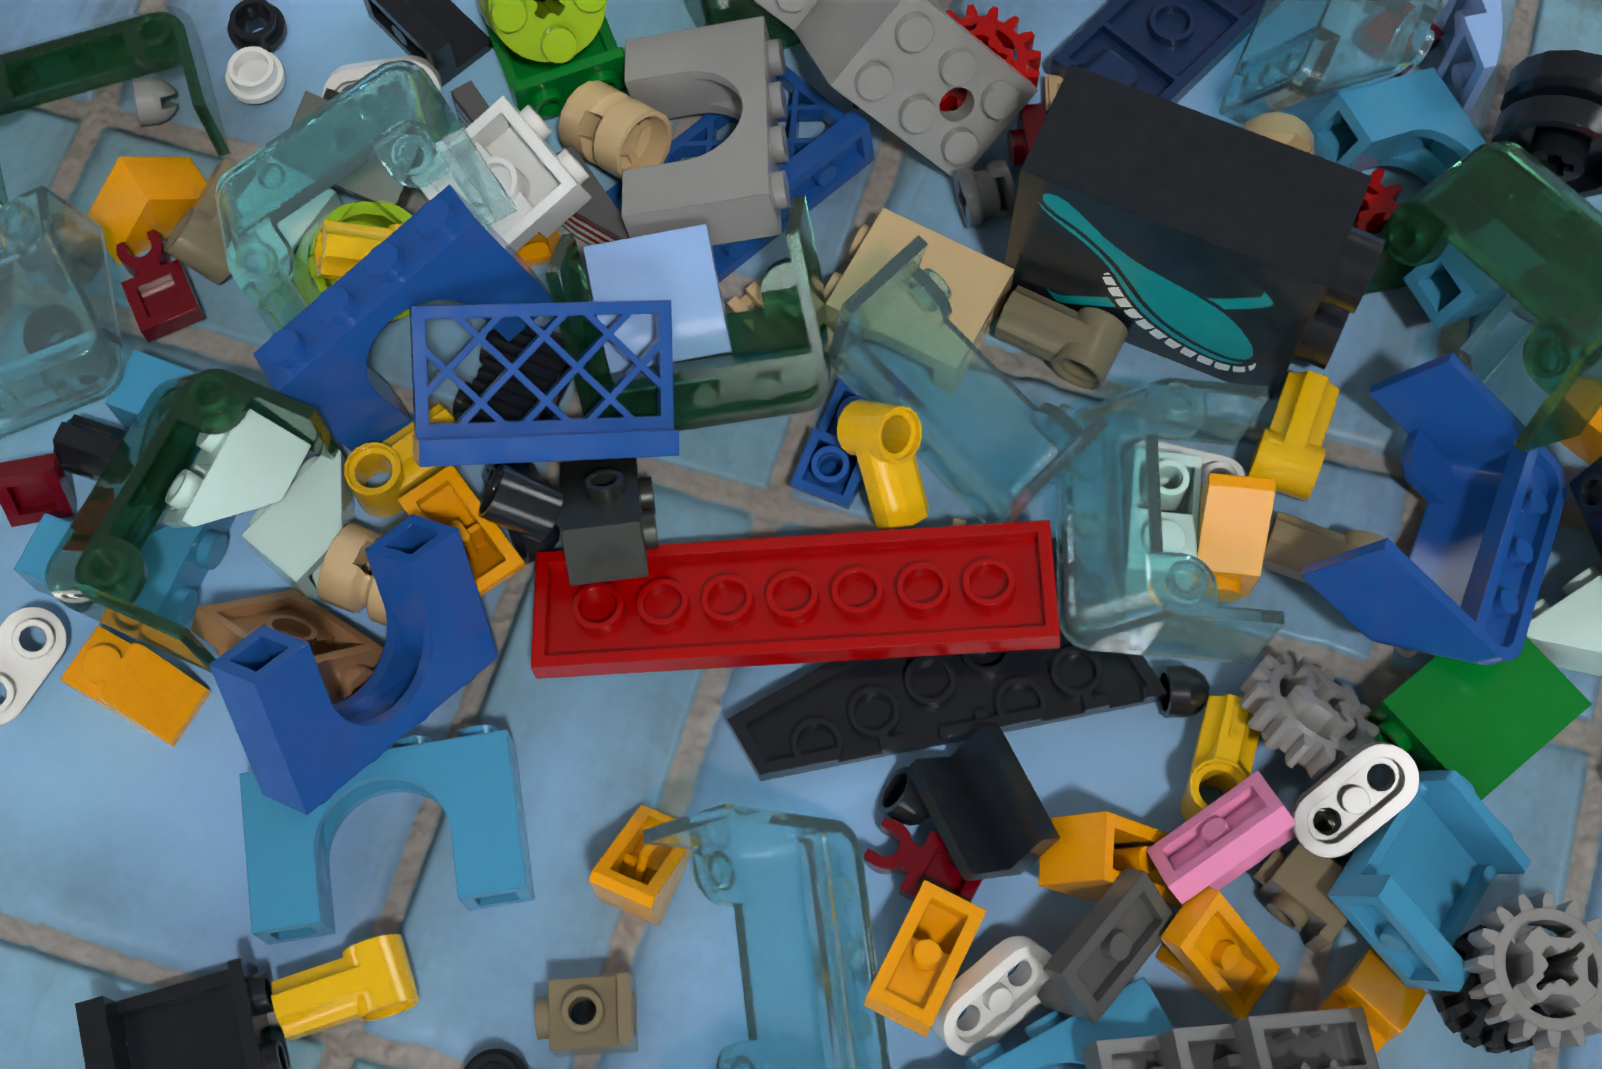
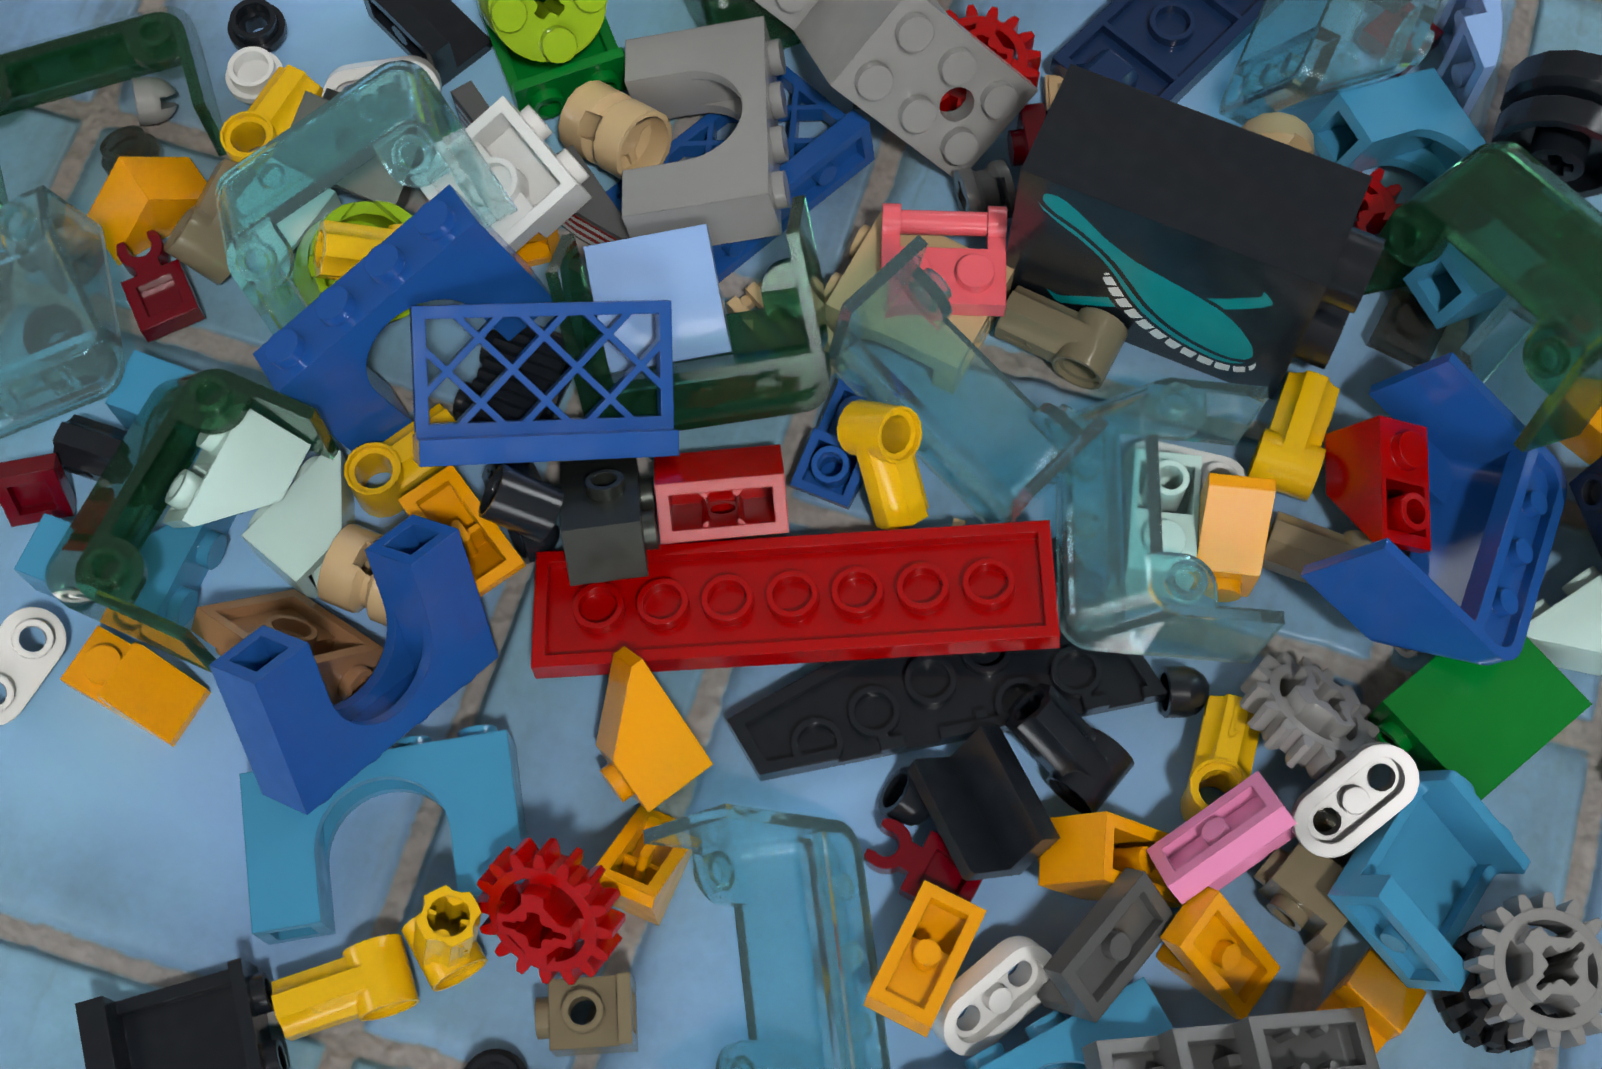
none -> clear smoke plate [100,125,161,176]
none -> yellow piece [220,64,323,178]
none -> yellow piece [401,885,488,992]
none -> red gear [476,837,626,985]
none -> light orange slope [596,646,713,813]
none -> red brick [654,444,789,544]
none -> coral plate [880,203,1007,317]
none -> black piece [1005,683,1134,814]
none -> red slope [1325,415,1431,554]
none -> clear smoke plate [1366,287,1446,368]

